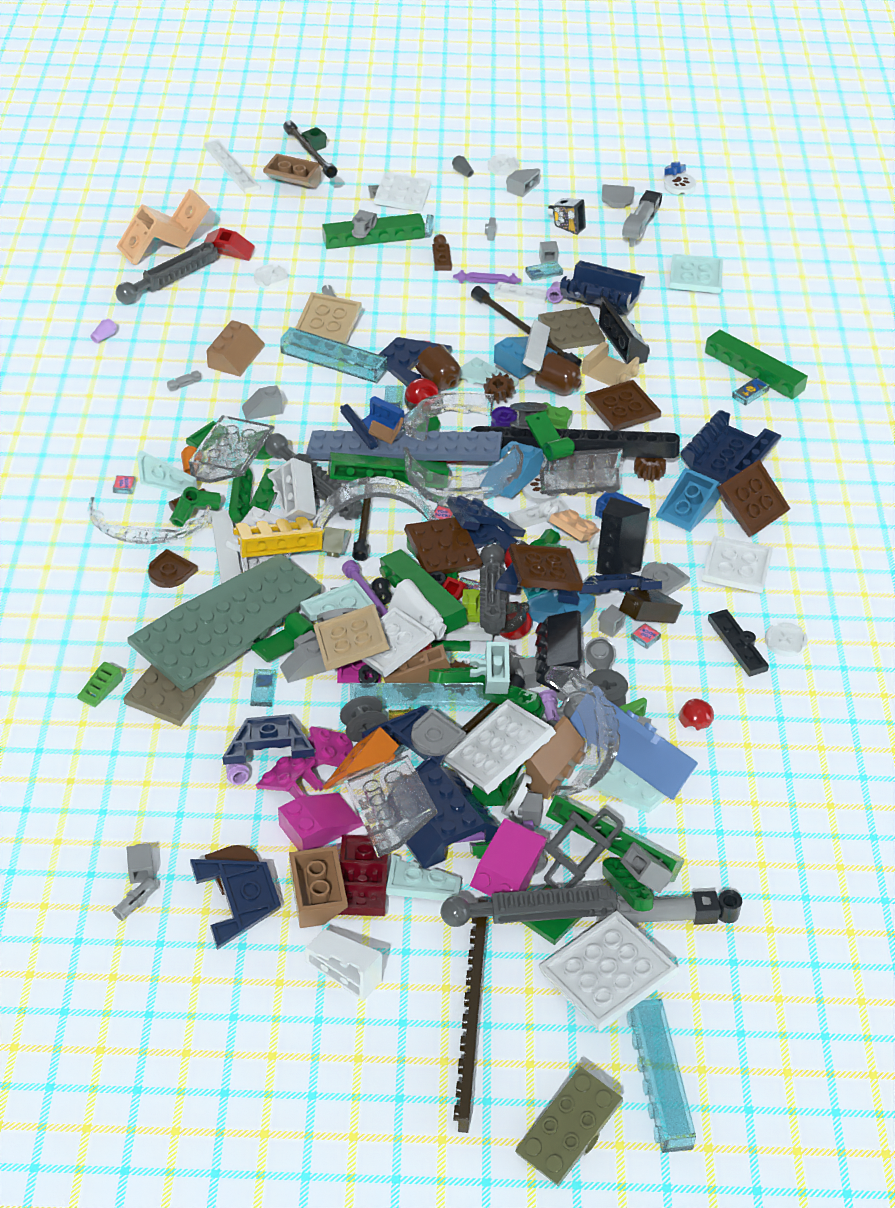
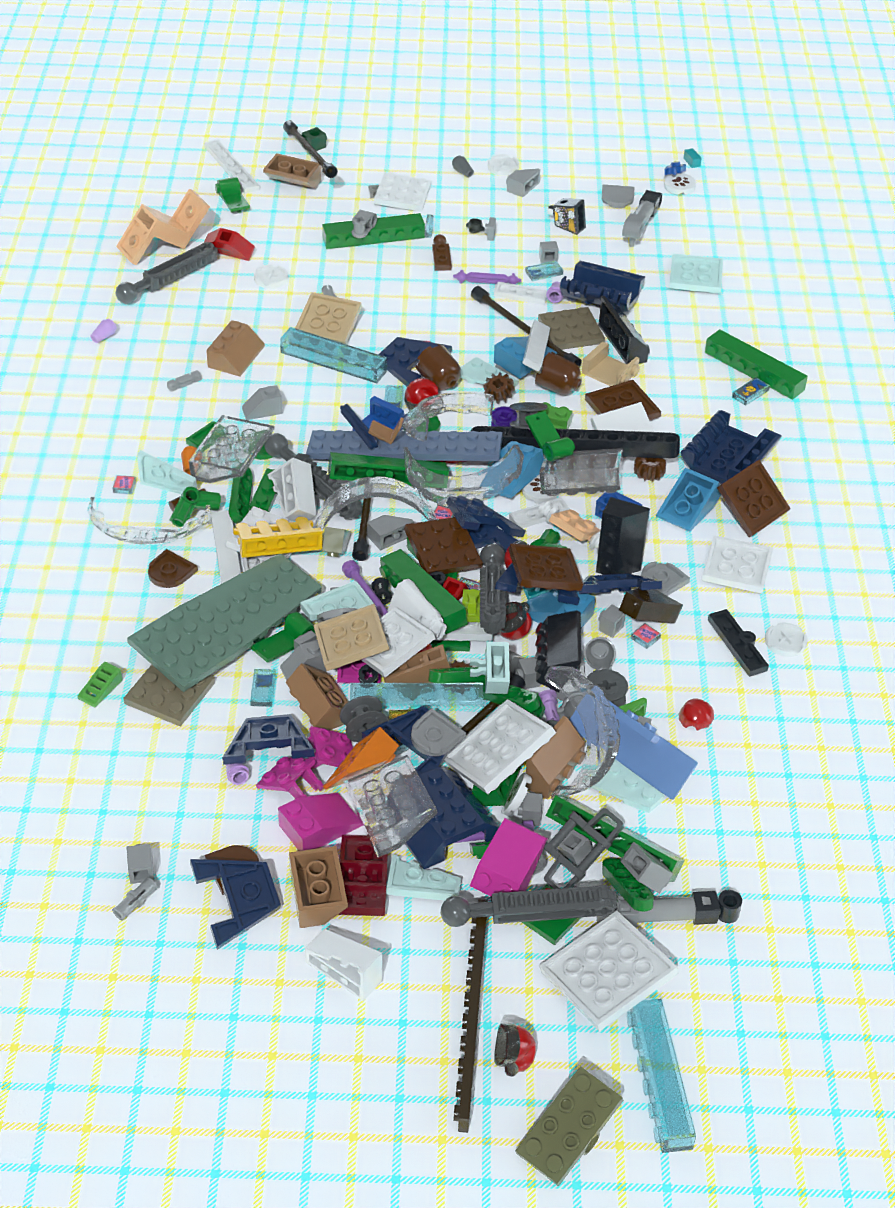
none -> green door [215,176,250,213]
none -> medium nougat slope [285,663,349,730]
none -> light grey slope [367,515,414,551]
none -> pearl dark grey plate [466,218,485,233]
none -> clear smoke piece [494,1022,537,1077]
none -> light grey plate [557,830,592,866]
none -> white tile [590,402,654,432]
none -> teal piece [683,148,702,168]

